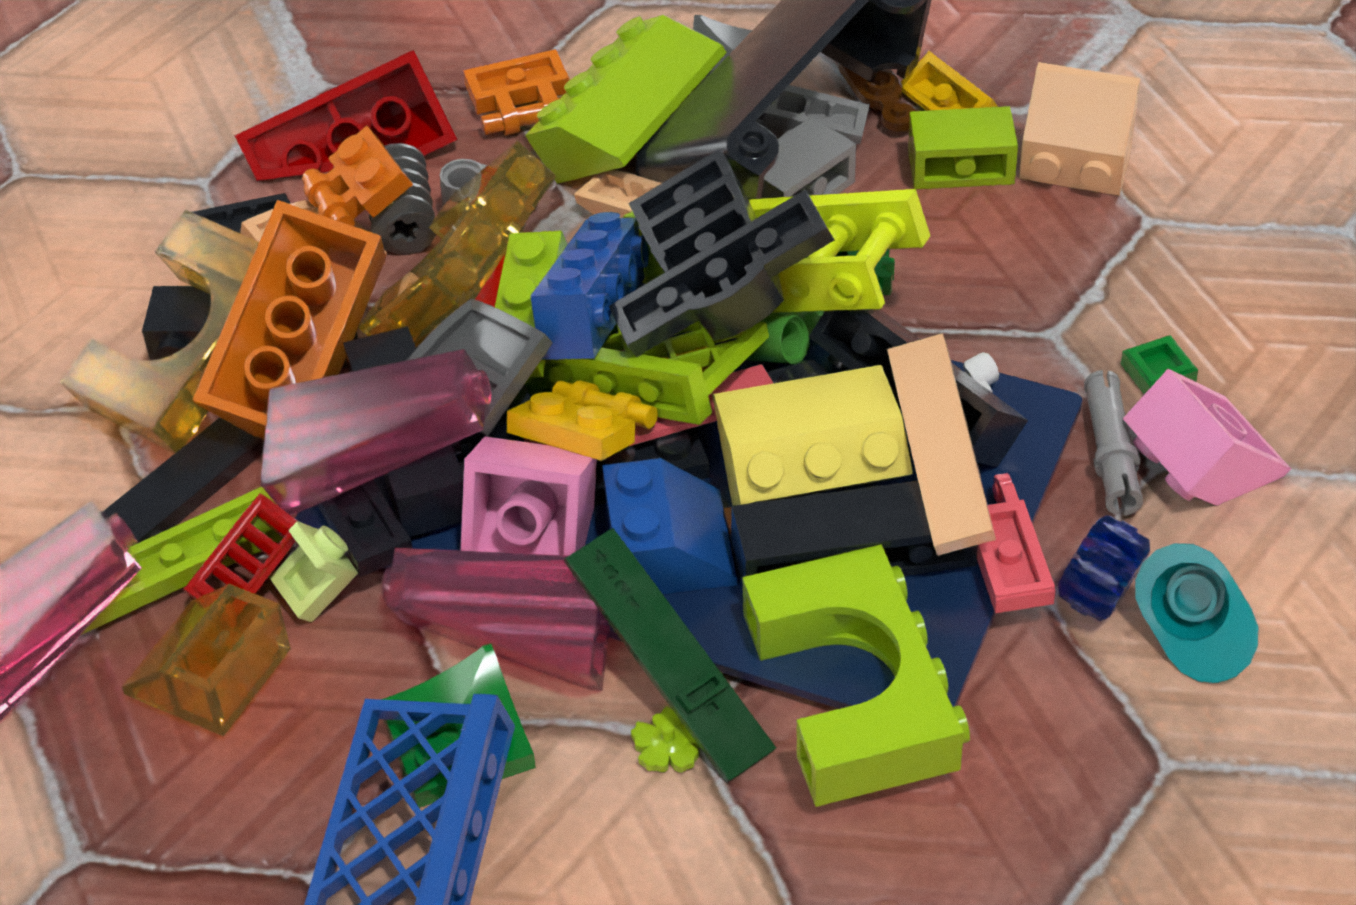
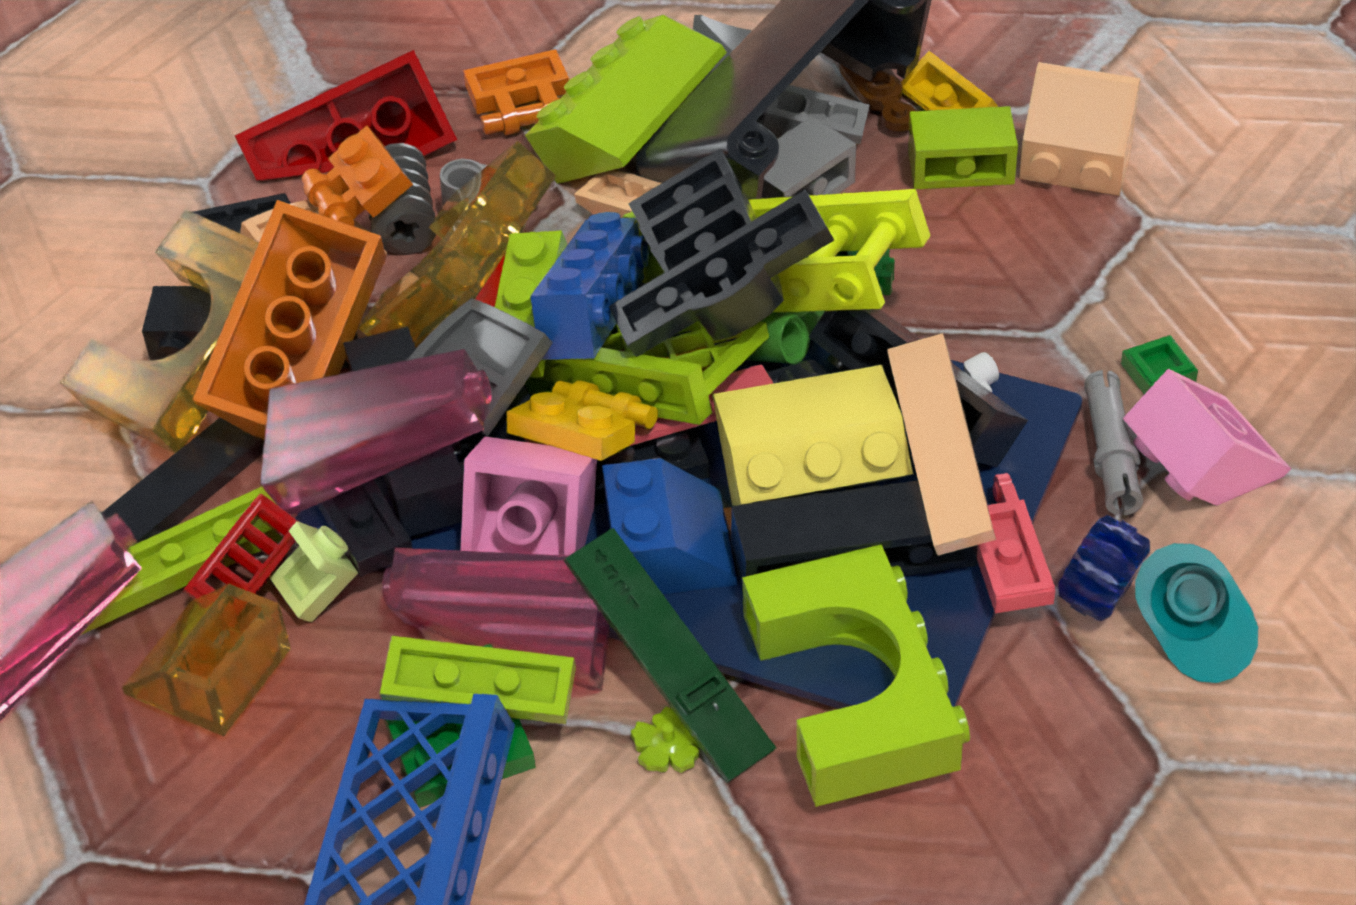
none -> lime plate [379,636,576,724]

